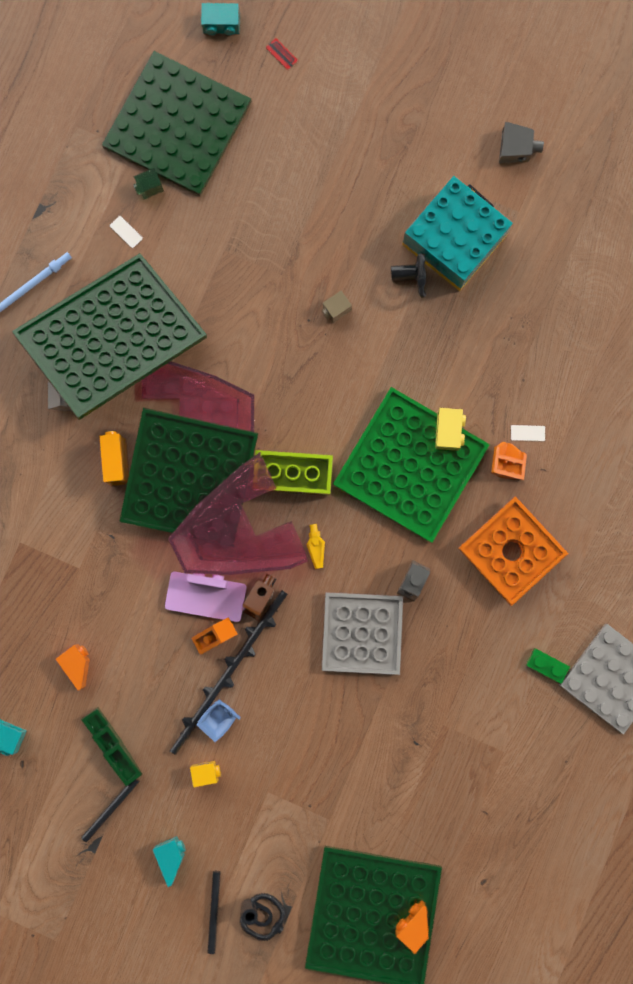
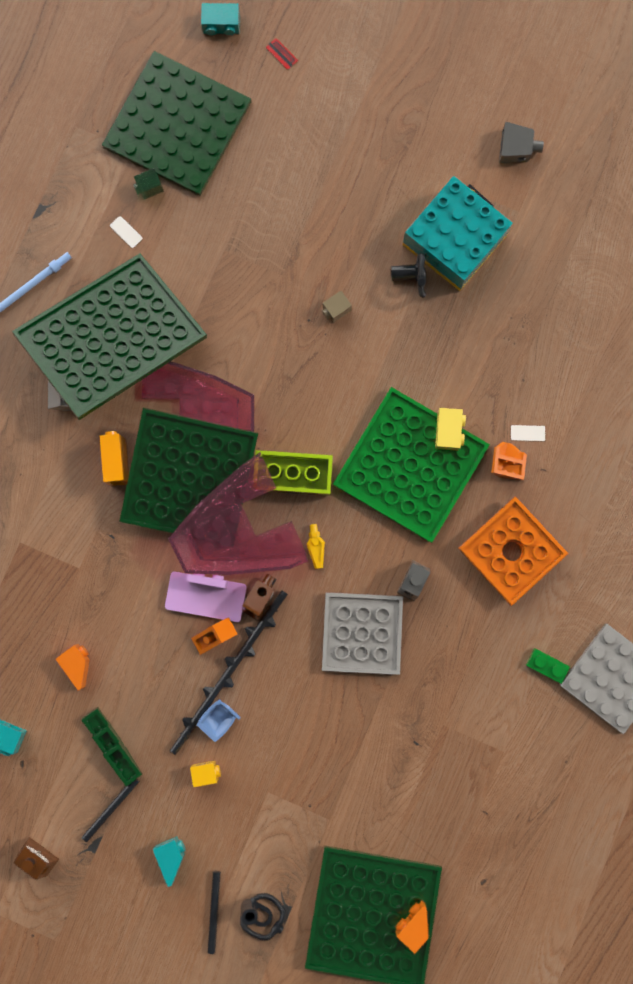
none -> reddish brown torso [14,837,59,880]

